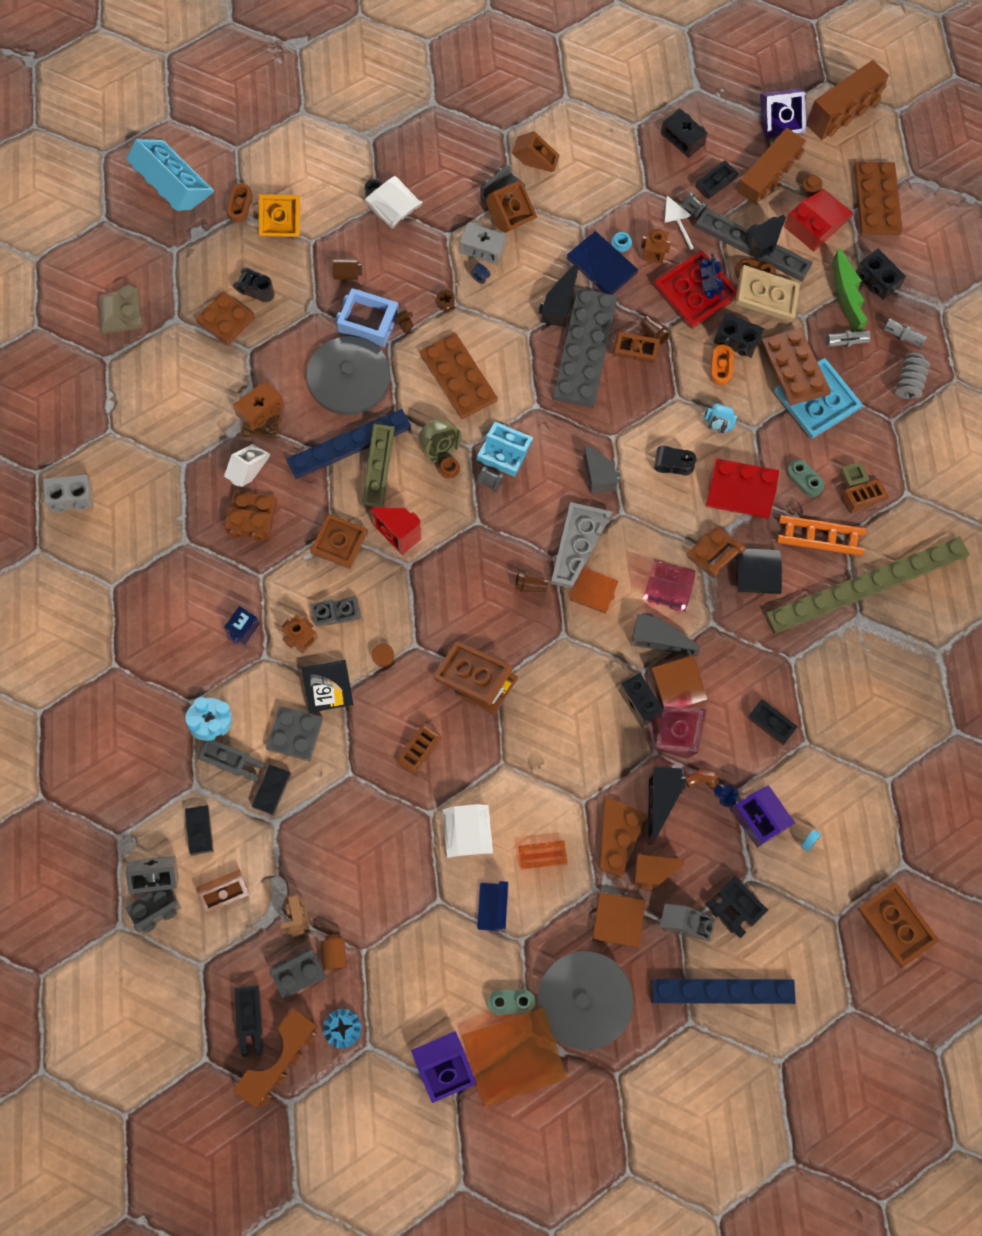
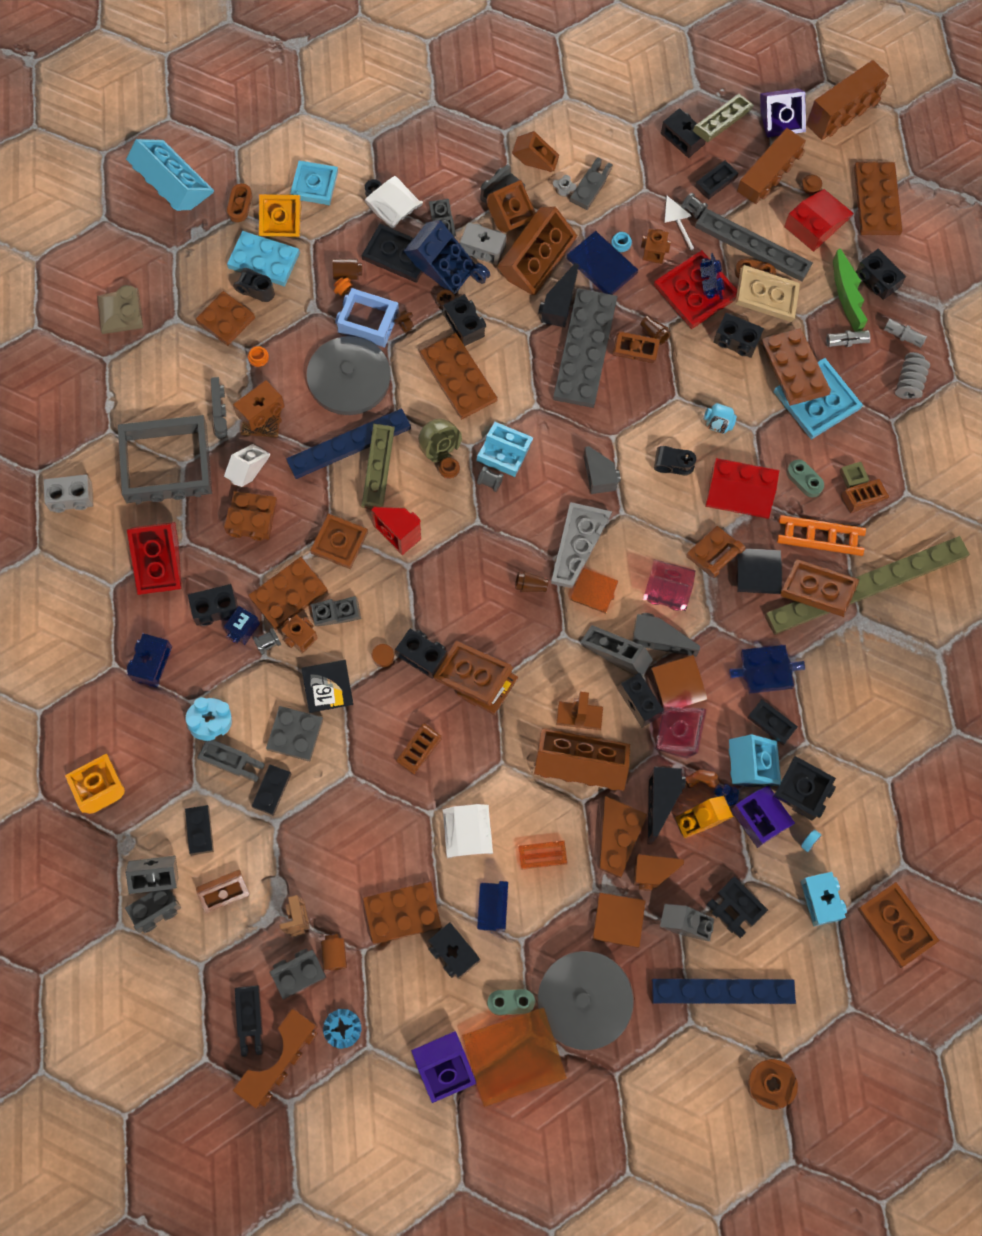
orange plate [710,345,734,386] -> none
black slope [744,215,786,259] -> none
none -> light orange slope [65,753,125,814]
none -> dark grey window [118,415,212,504]
none -> red slope [127,522,182,595]
none -> clear blue brick [127,633,172,688]
none -> black brick [188,584,240,626]
none -> dark grey hinge [211,377,228,440]
none -> medium azure plate [227,231,300,287]
none -> orange plate [248,346,269,367]
none -> dark orange plate [248,557,328,631]
none -> dark grey bush [253,628,281,655]
none -> medium azure plate [290,161,338,205]
none -> orange plate [334,277,353,296]
none -> black plate [362,224,423,283]
none -> dark orange plate [363,881,442,945]
none -> black brick [395,628,447,679]
none -> dark blue slope [404,220,476,295]
none -> black brick [428,922,480,980]
none -> dark grey slope [429,199,456,237]
none -> black brick [443,294,486,346]
none -> dark orange slope [497,206,578,295]
none -> dark orange slope [534,728,631,791]
none -> light grey plate [553,175,576,197]
none -> dark orange bracket [556,691,603,730]
none -> dark grey hinge [570,157,613,210]
none -> dark grey slope [580,625,653,676]
none -> light orange slope [675,796,733,838]
none -> olive tile [693,94,754,143]
none -> clear blue plate [729,645,805,694]
none -> medium azure slope [729,734,781,787]
none -> dark orange plate [748,1059,798,1110]
none -> black plate [773,756,836,821]
none -> dark orange tile [781,559,859,617]
none -> medium azure brick [800,872,847,927]

